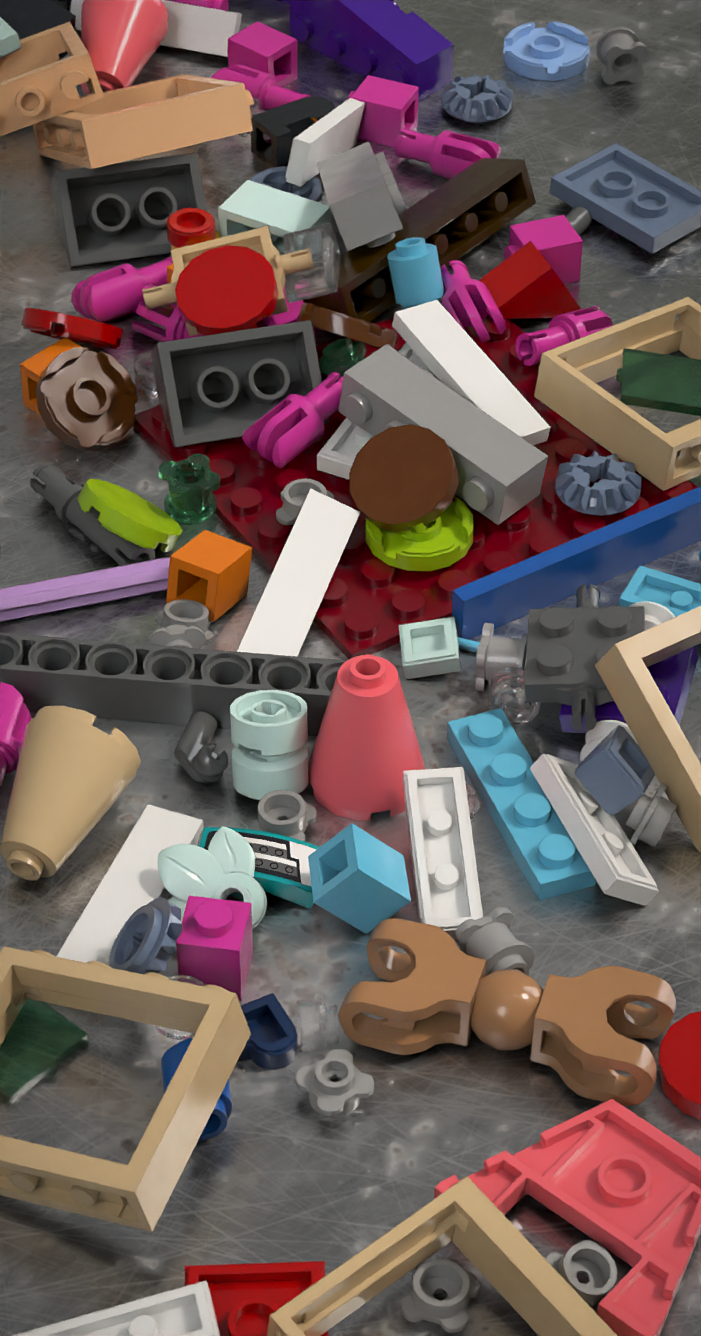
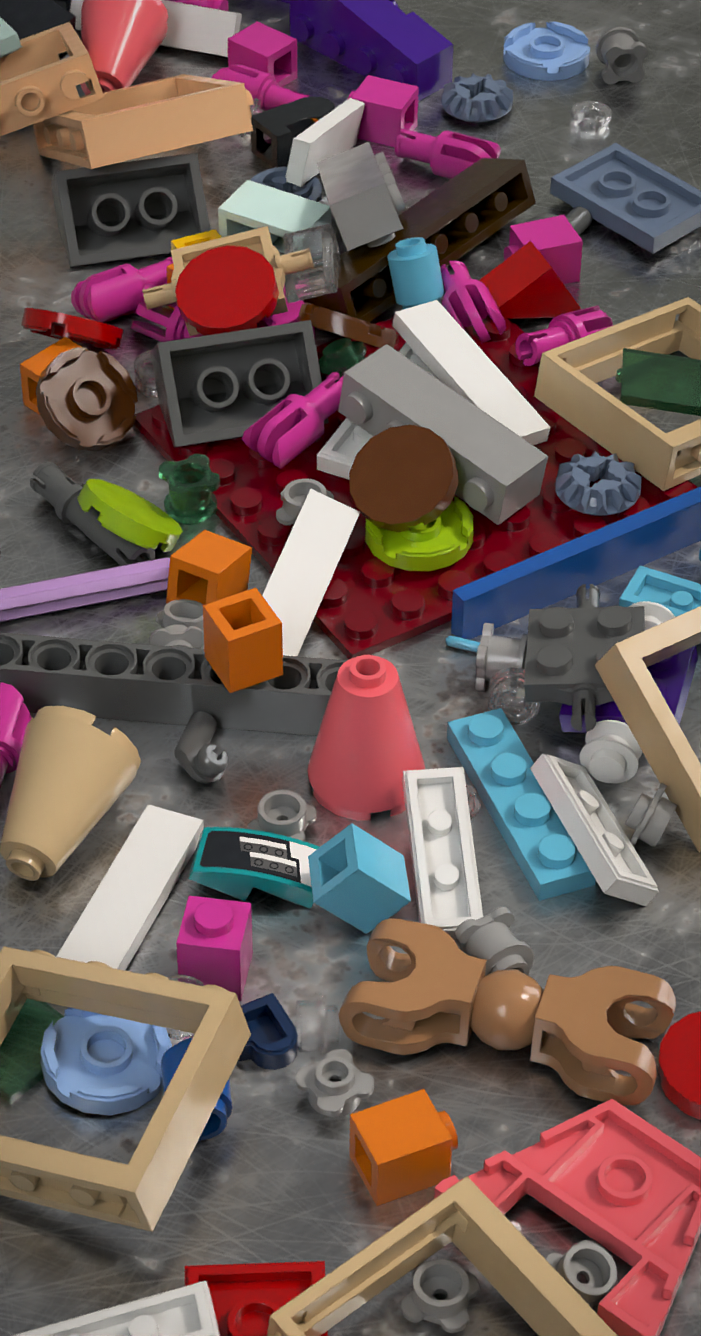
sand blue gear [109,897,183,974] -> none
light aqua plate [158,826,267,930] -> none
red tile [167,208,216,248] -> none
light aqua wheel [230,690,309,800] -> none
light aqua tile [398,617,462,680] -> none
sand blue slope [575,725,655,815] -> none
none -> light blue tile [41,1007,172,1116]
none -> orange brick [203,588,283,693]
none -> orange brick [349,1089,458,1206]
none -> clear bush [569,100,612,140]

